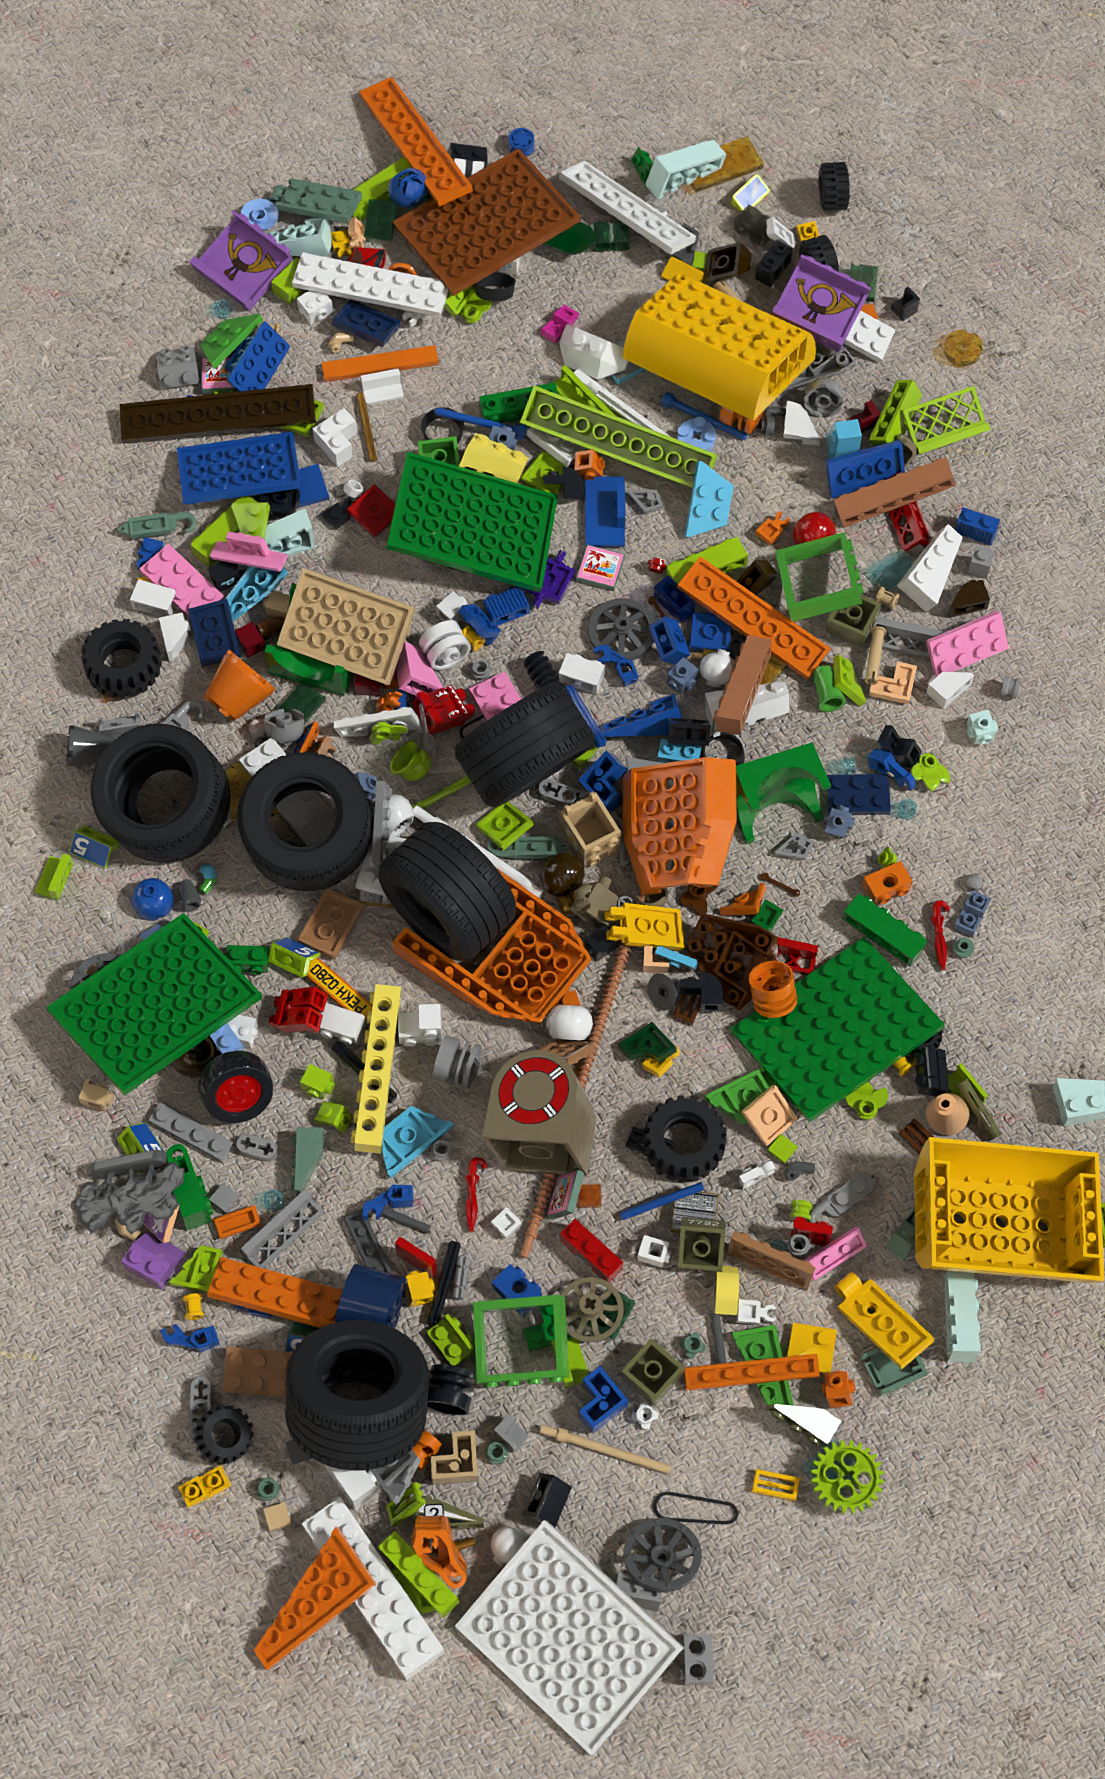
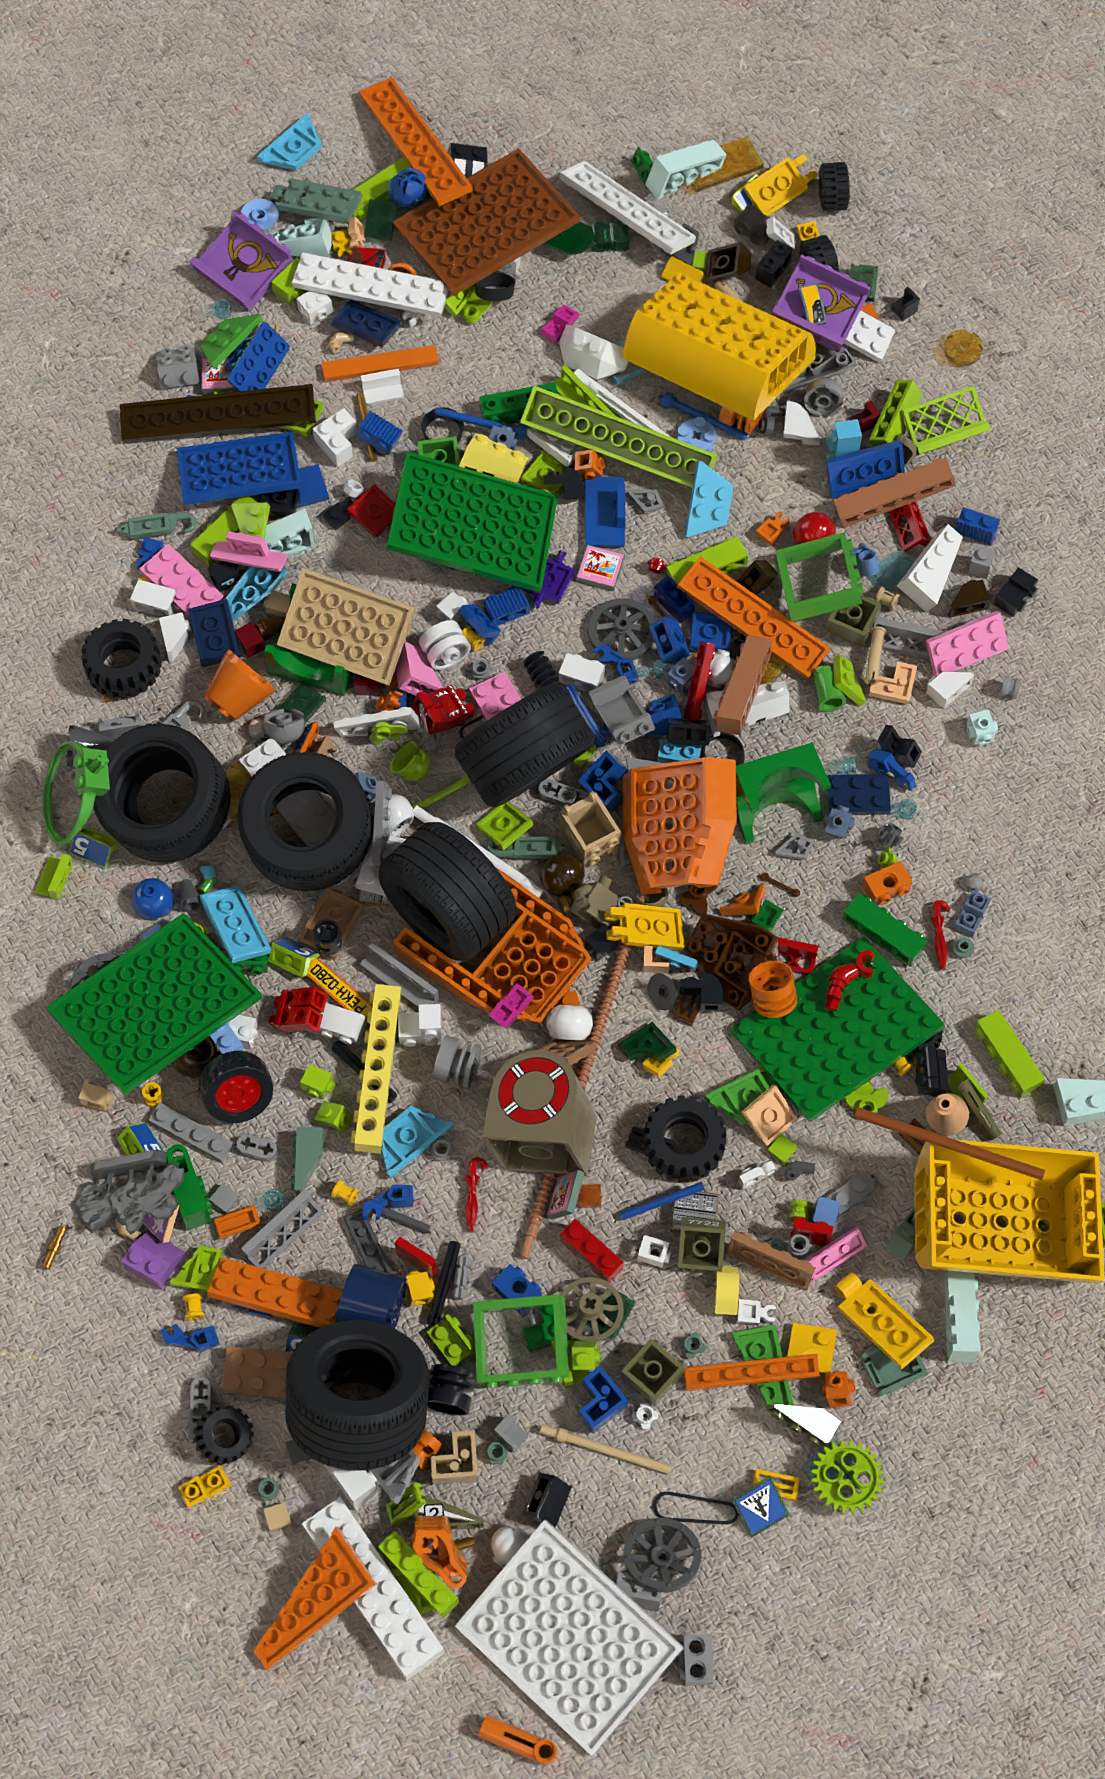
white plate [491,1207,522,1239] -> none
blue wheel [509,128,534,156] -> none
dark grey bar [711,1312,727,1364] -> none
lime plate [911,753,950,792] -> none
none -> pearl gold bar [42,1226,67,1270]
none -> bright green brick [43,741,110,845]
none -> yellow bush [142,1082,164,1107]
none -> medium azure tile [199,885,271,963]
none -> medium azure wing [257,113,322,171]
none -> black wheel [313,919,342,955]
none -> yellow bush [331,1179,360,1207]
none -> blue brick [355,411,403,455]
none -> light grey fence [360,942,439,1010]
none -> orange piece [478,1715,557,1766]
none -> dark pink slope [489,983,534,1029]
none -> lime brick [572,1341,601,1370]
none -> light grey panel [588,675,655,747]
none -> clear light blue bush [650,659,668,679]
none -> red plate [684,641,715,719]
none -> piece [731,1476,790,1538]
none -> yellow tile [743,153,818,220]
none -> slope [798,283,827,326]
none -> medium blue panel [813,1196,841,1228]
none -> red piece [824,950,875,1011]
none -> medium blue piece [850,543,879,577]
none -> dark orange piece [853,1106,1045,1180]
none -> dark grey gear [877,823,904,848]
none -> lime brick [974,1009,1045,1098]
none -> black brick [993,567,1038,617]

